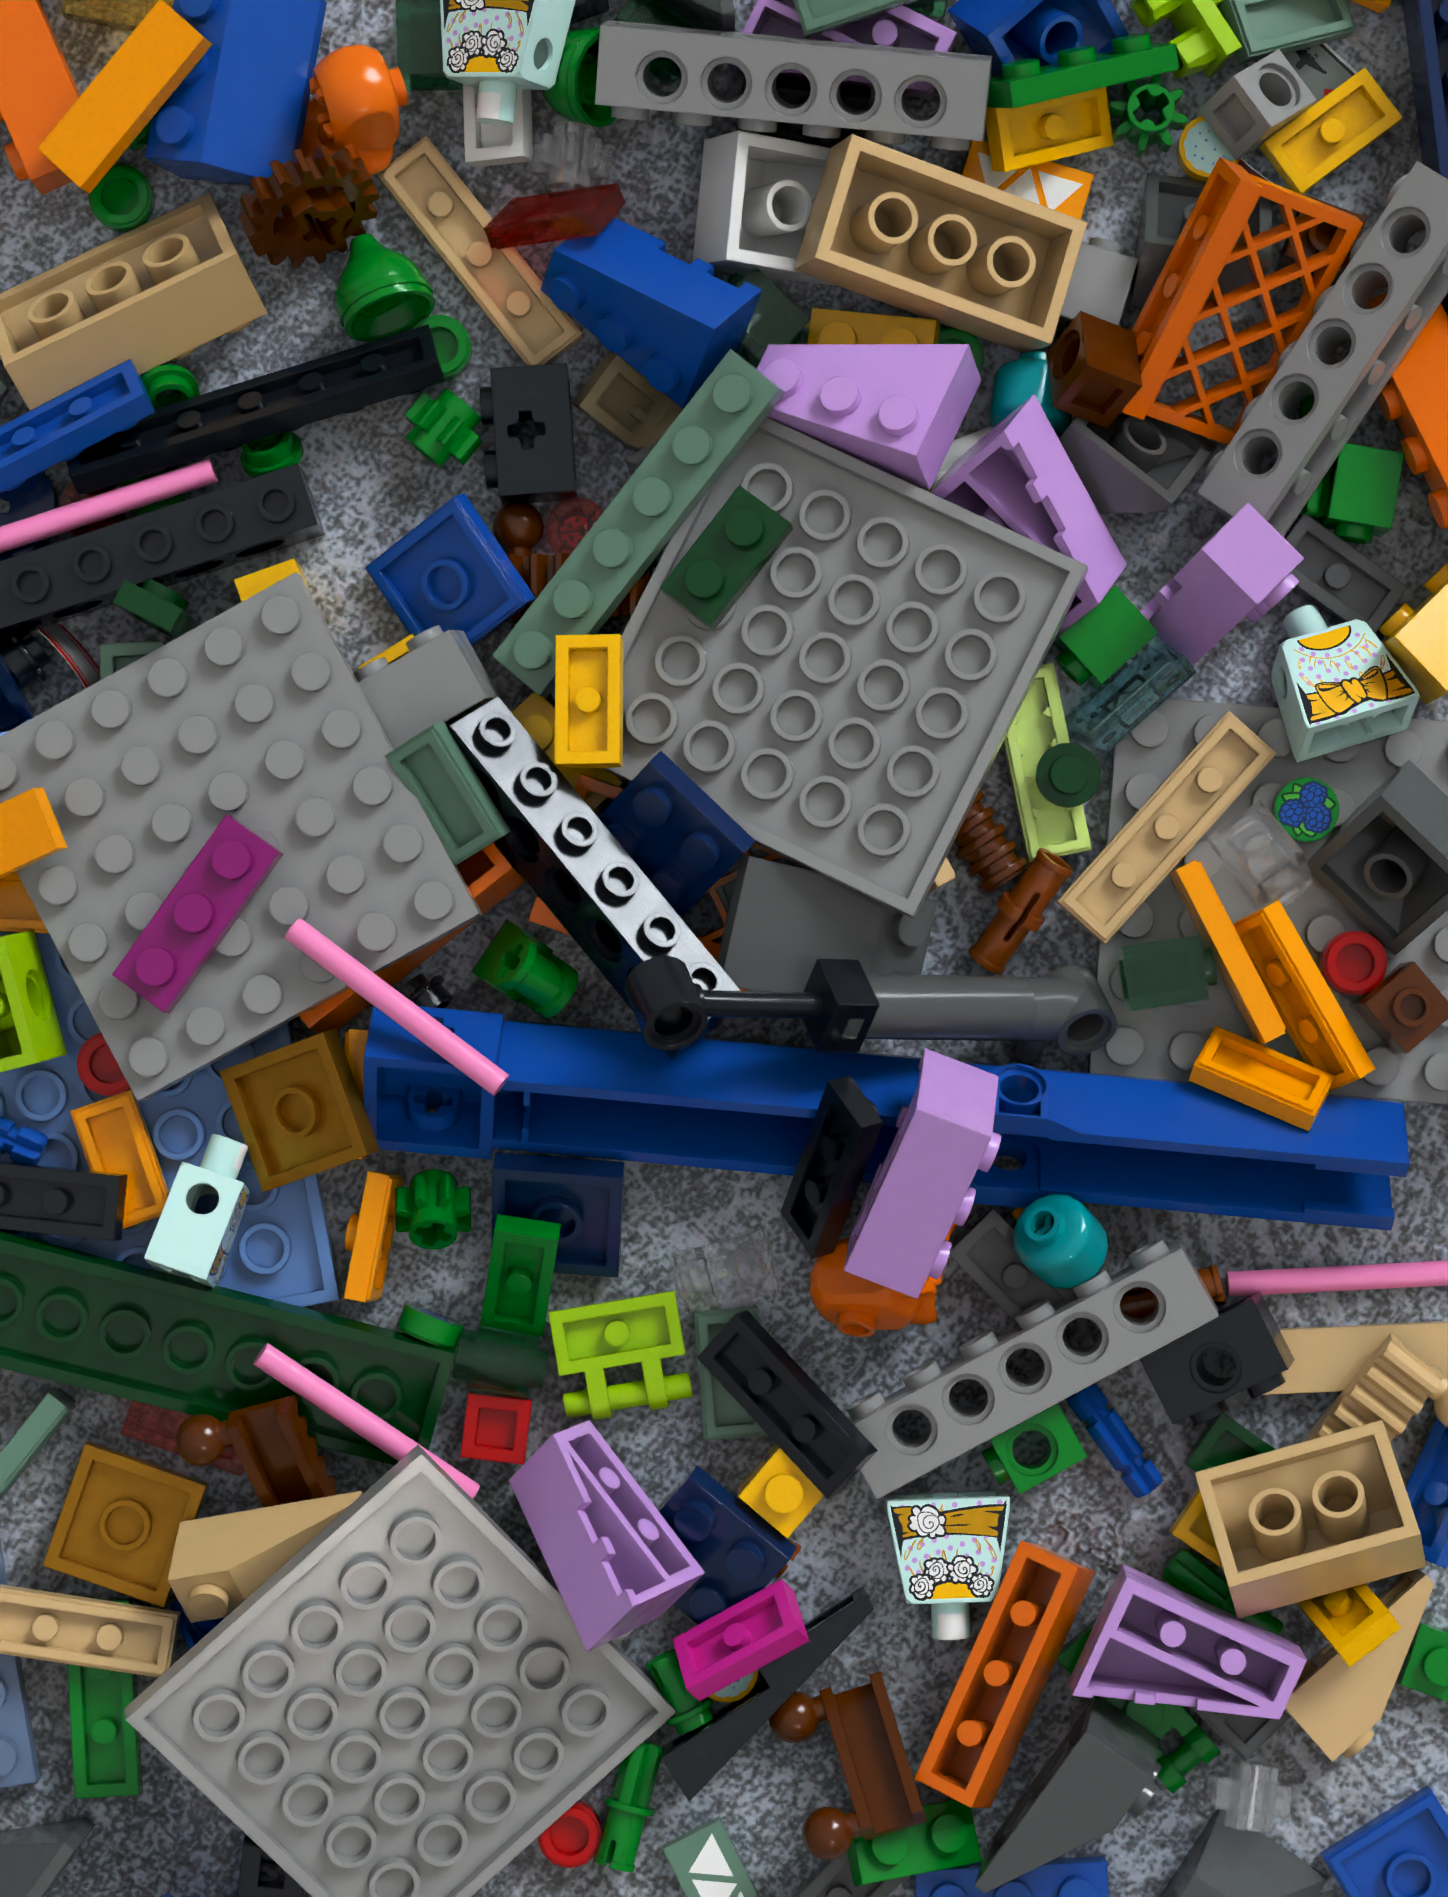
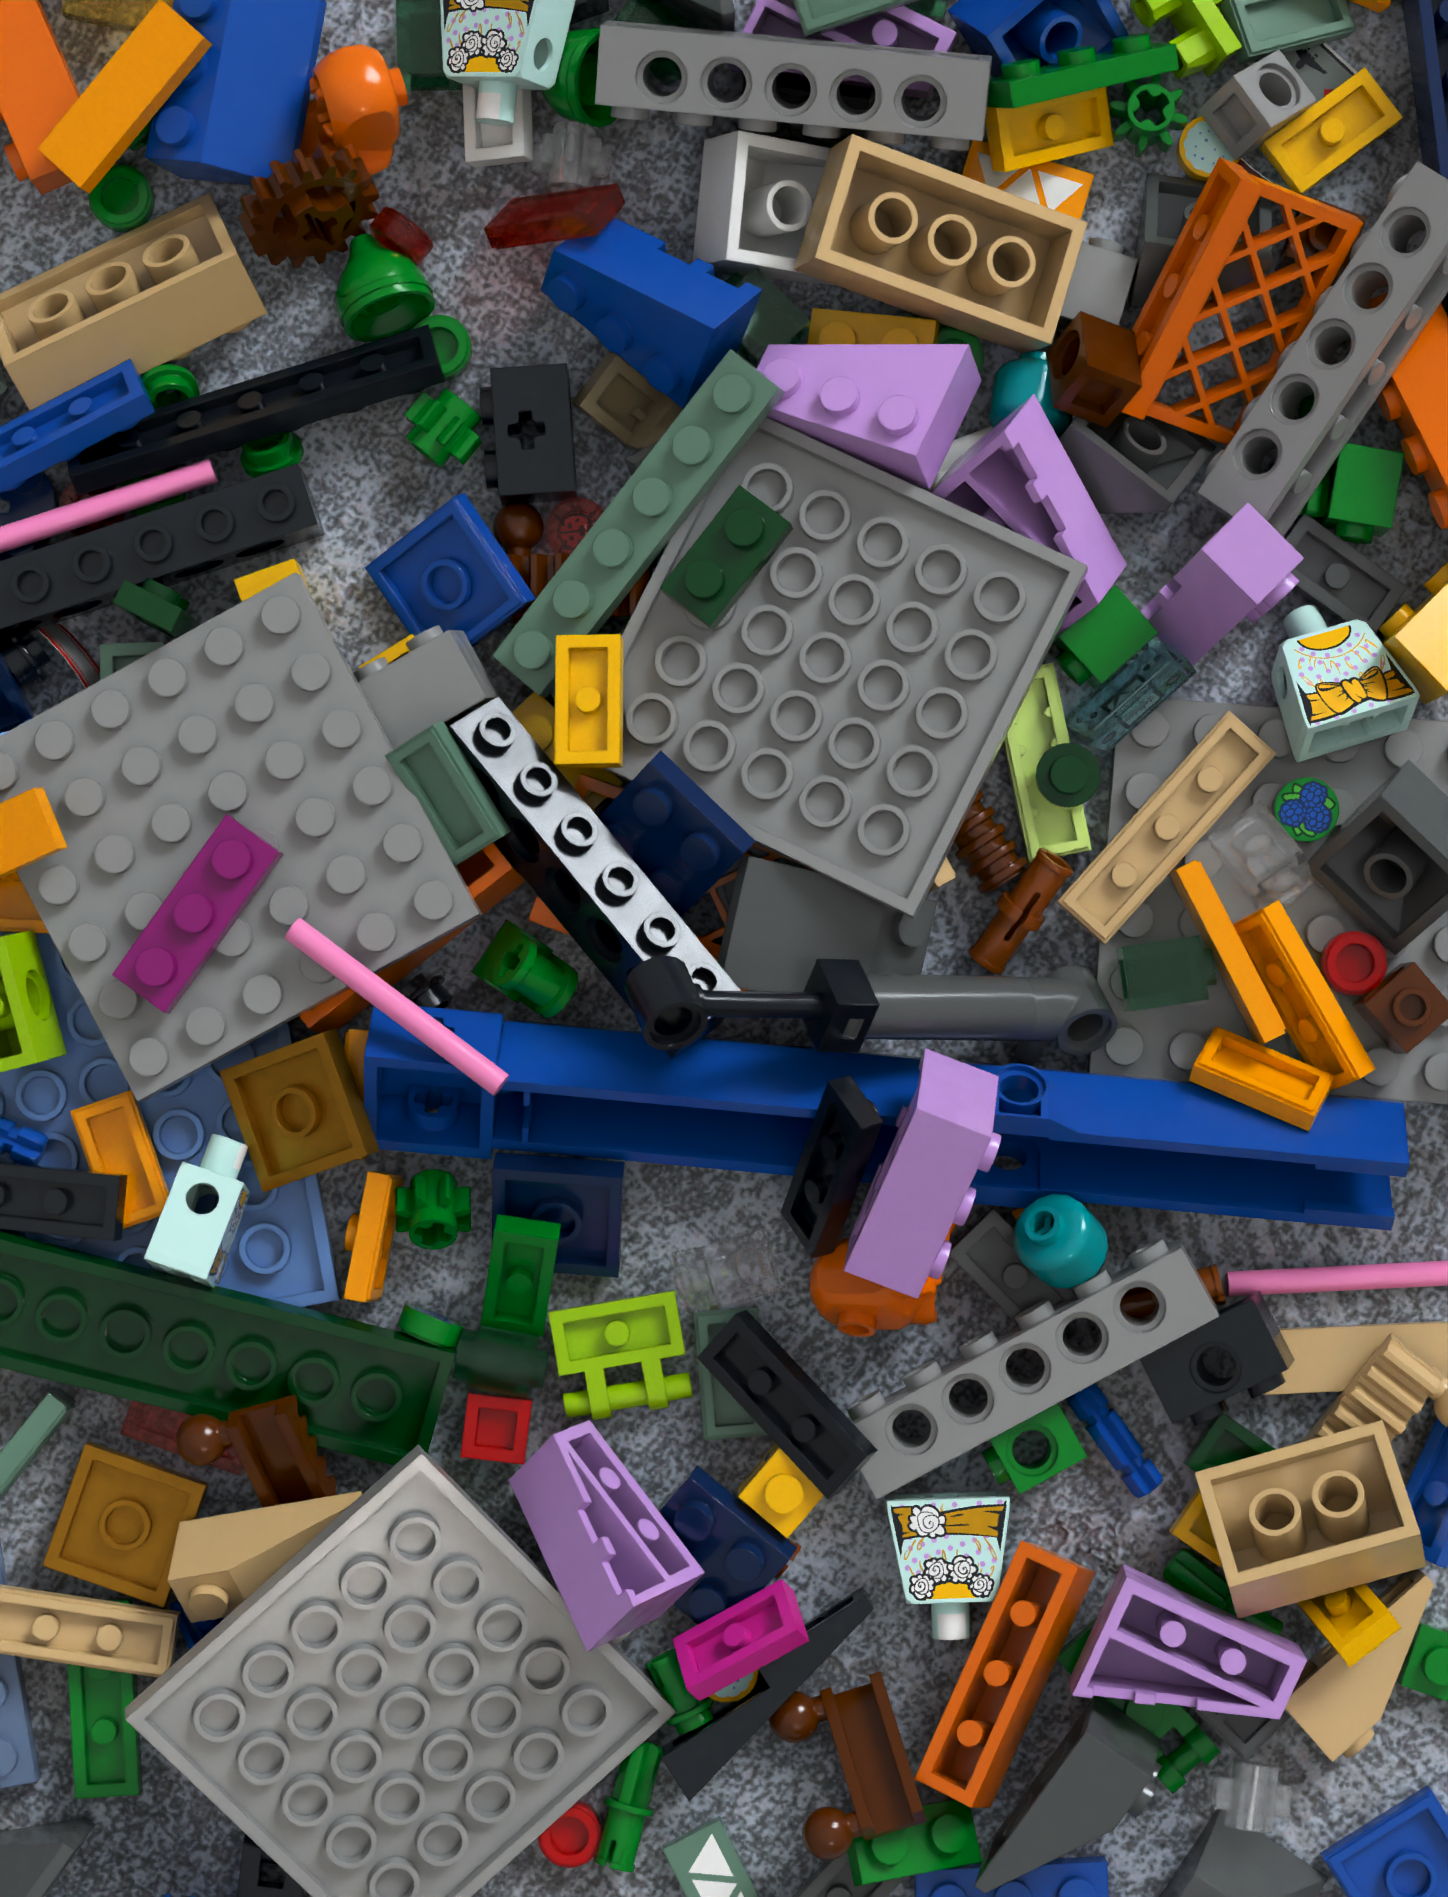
red tile [77,1033,131,1096] -> none
bright pink bar [253,1343,480,1499] -> none
tan tile [377,136,583,366] -> none
none -> clear red tile [369,207,434,266]

